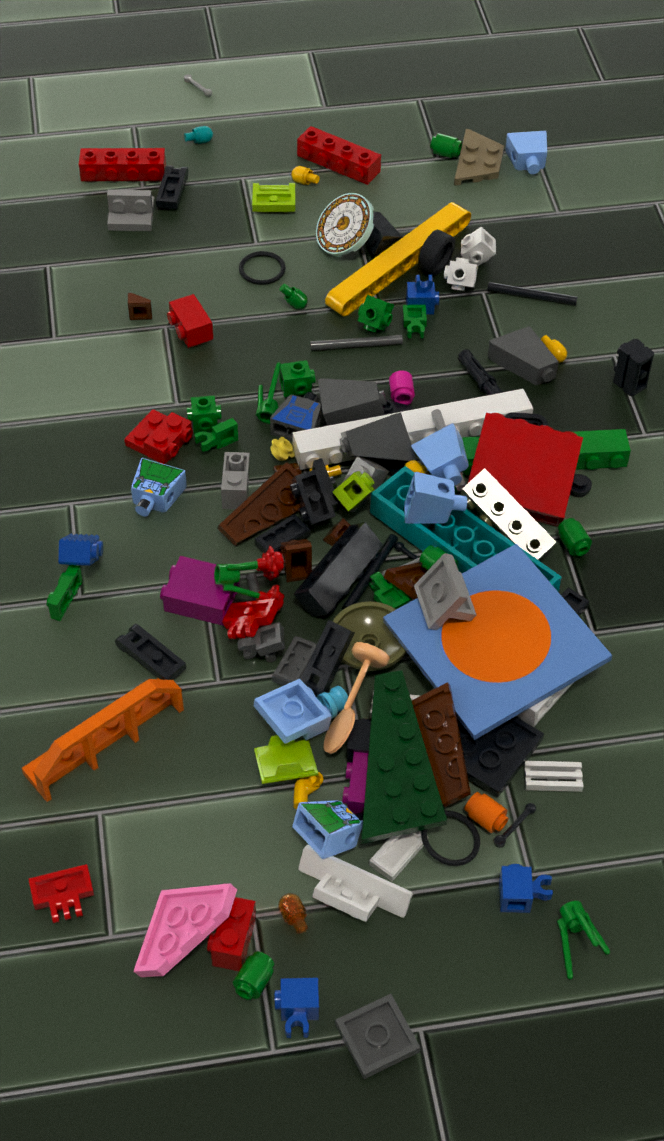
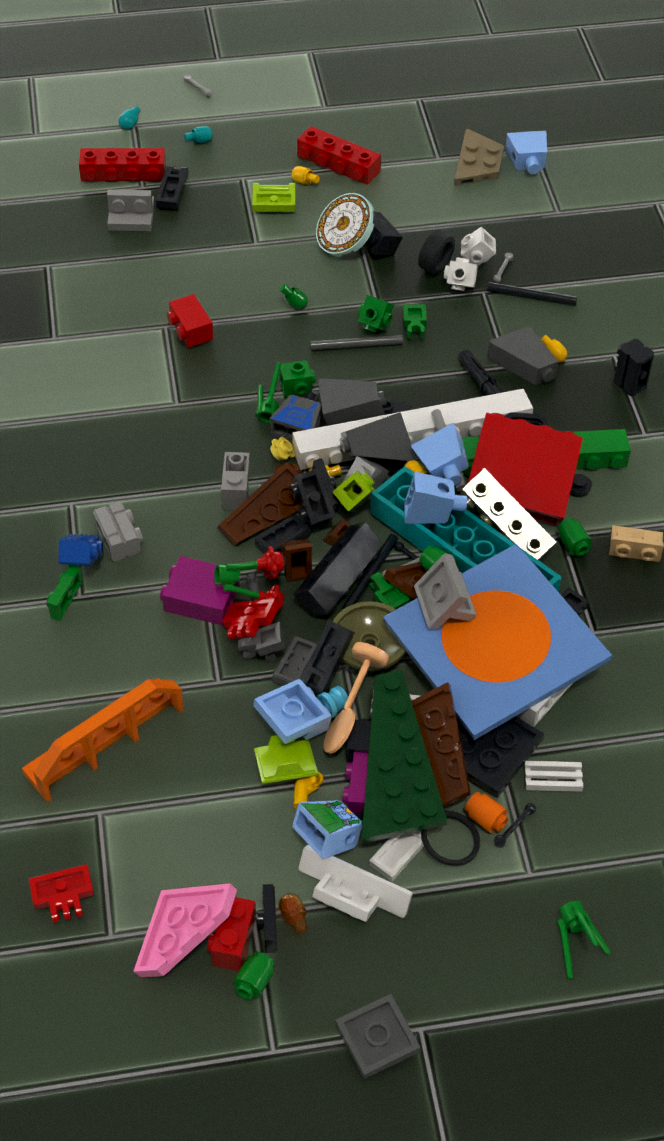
black plate [115,623,186,680] -> none
red plate [124,409,193,464] -> none
reddish brown slope [128,293,152,320] -> none
torso [131,458,187,517] -> none
green brick [187,395,222,435] -> none
green plate [194,418,238,452] -> none
black tyre [239,251,286,285] -> none
blue brick [275,978,319,1038] -> none
yellow beam [325,202,471,317] -> none
dark pink brick [389,371,415,405] -> none
blue brick [406,275,439,314] -> none
green brick [430,133,462,158] -> none
blue brick [499,864,553,913] -> none
none -> light grey brick [93,501,143,562]
none -> teal cylinder [118,106,141,130]
none -> black plate [257,884,277,953]
none -> light grey hinge [493,253,513,283]
none -> tan bracket [609,525,664,562]

